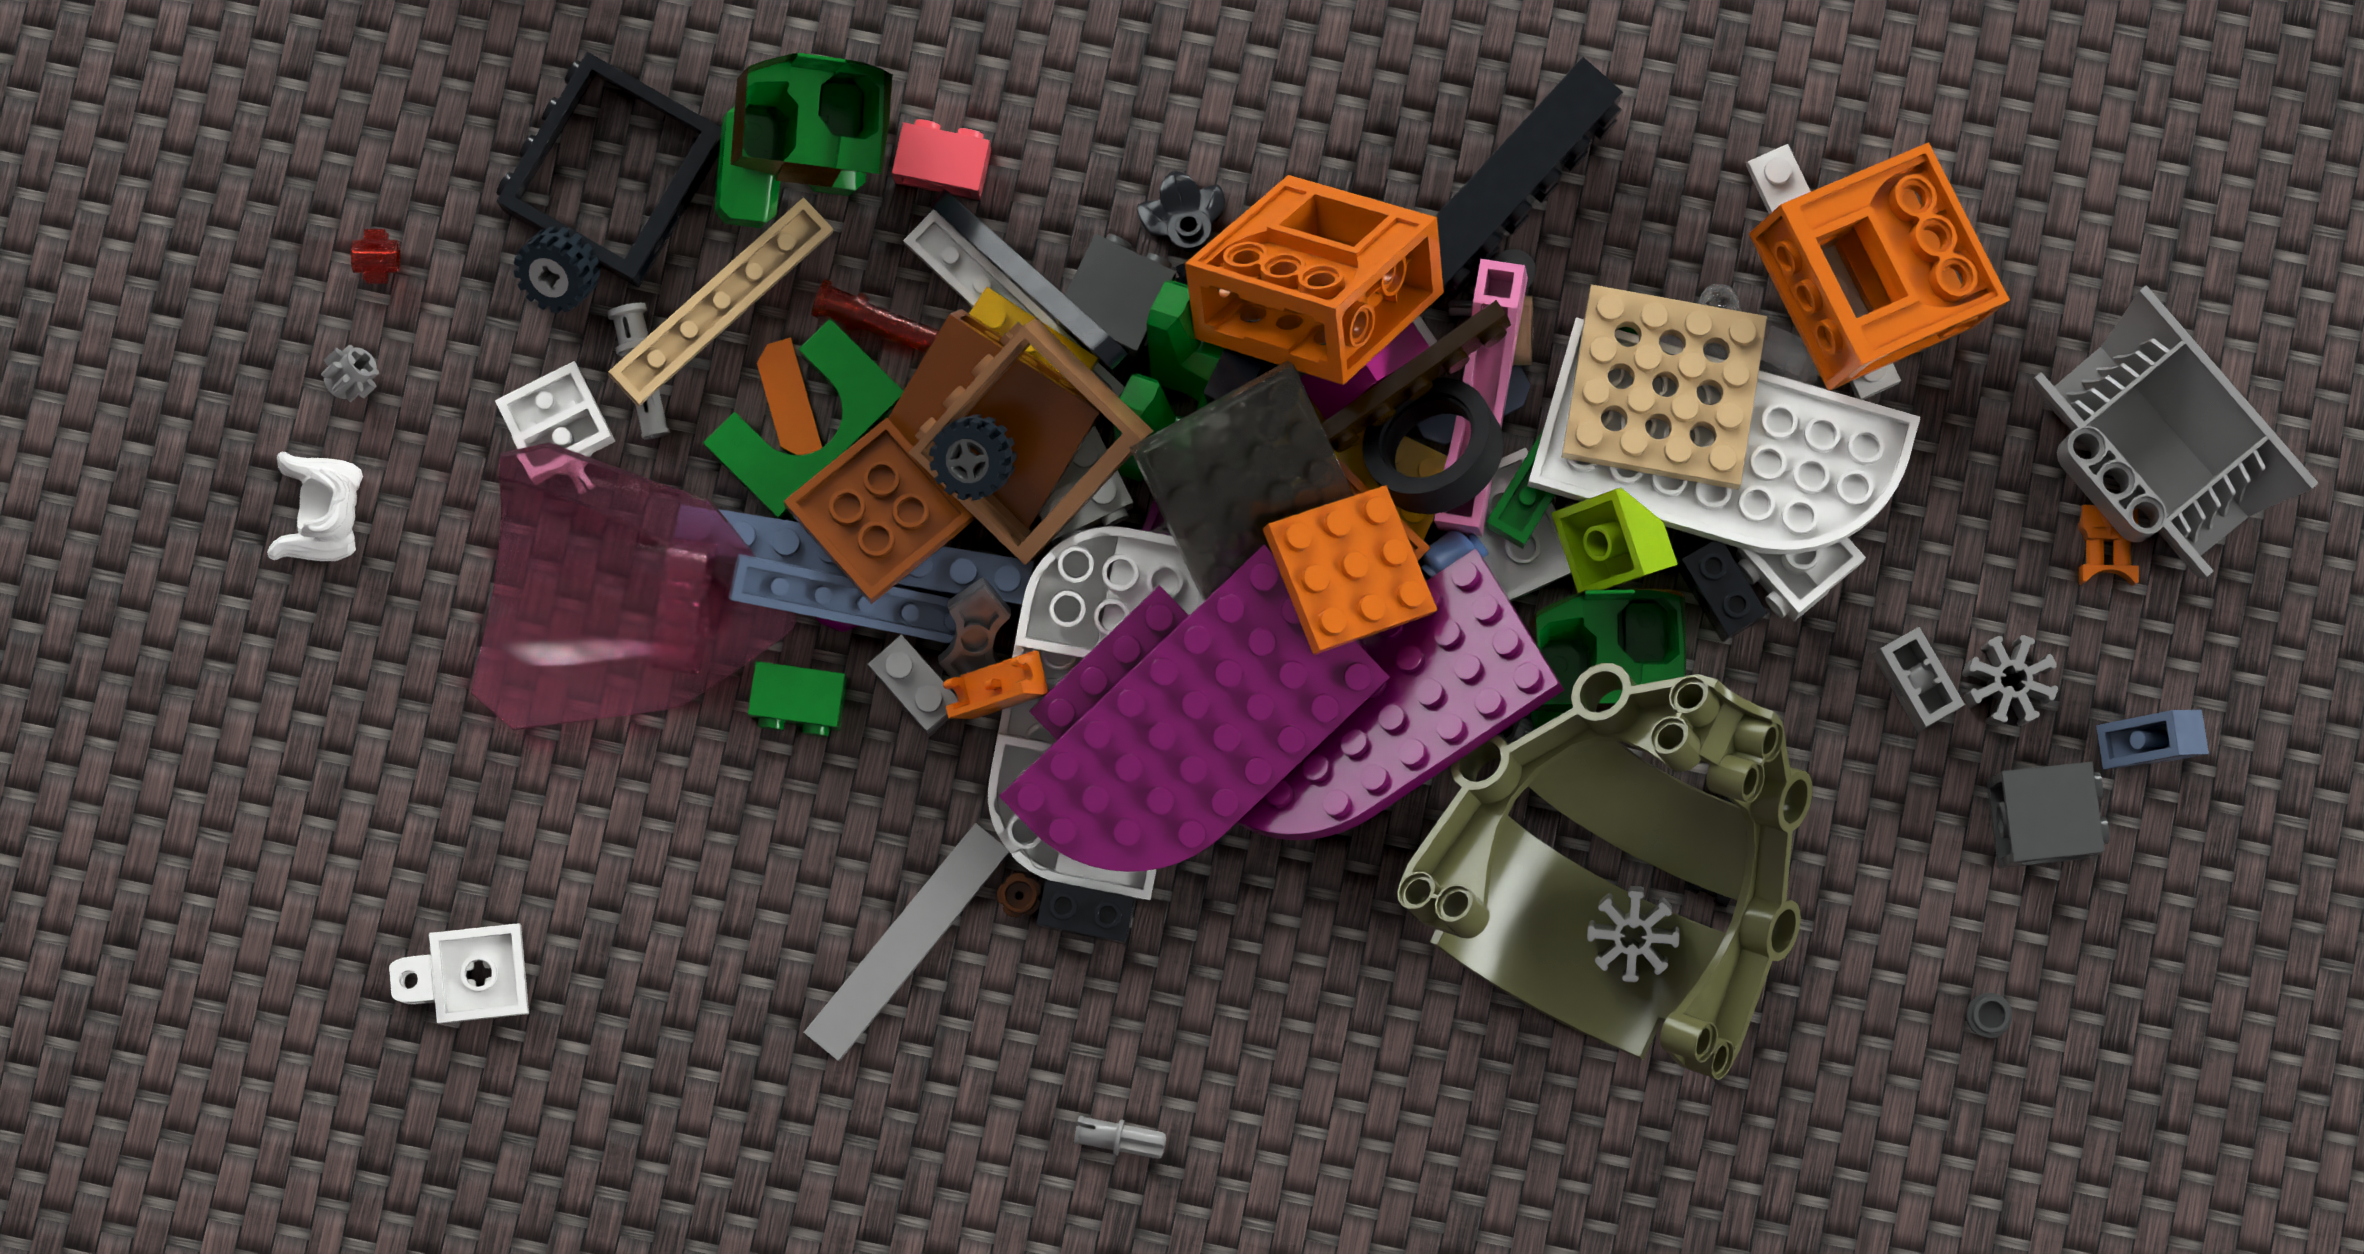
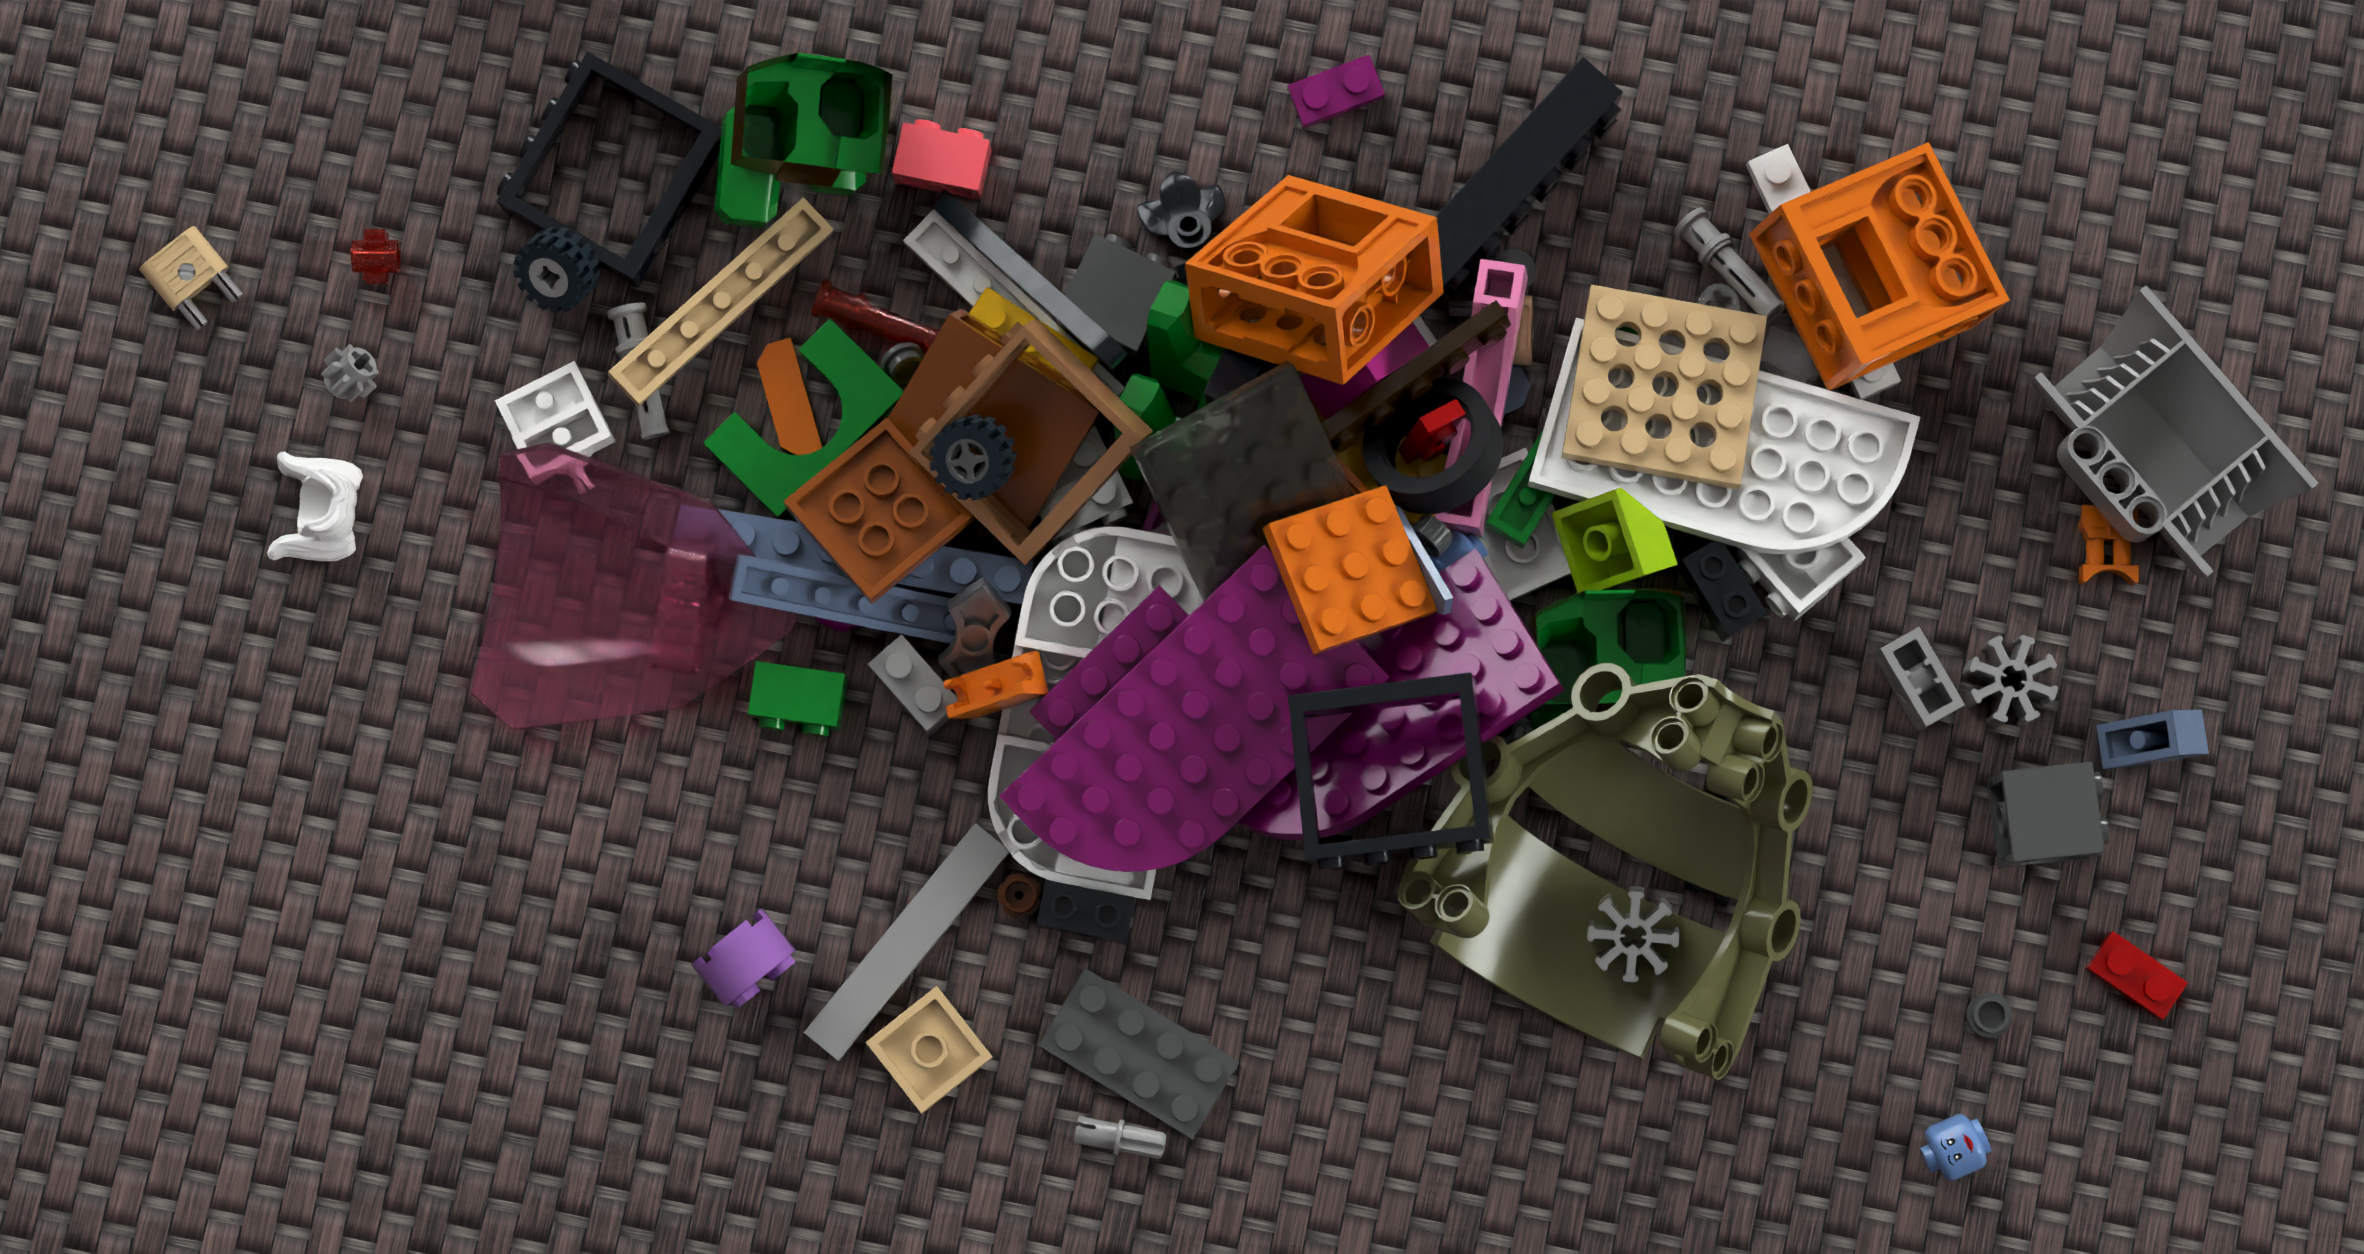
white plate [389,923,529,1024] -> none
none -> tan piece [139,226,243,330]
none -> medium lavender brick [691,908,796,1010]
none -> tan plate [866,986,993,1114]
none -> dark grey plate [881,342,924,385]
none -> dark grey plate [1038,968,1239,1140]
none -> magenta plate [1287,55,1385,129]
none -> black window [1288,672,1494,871]
none -> sand blue piece [1396,506,1453,615]
none -> red plate [1398,399,1466,464]
none -> dark grey axle [1412,515,1453,558]
none -> light grey pin [1674,207,1786,324]
none -> medium blue head [1920,1113,1992,1181]
none -> red plate [2085,931,2188,1021]

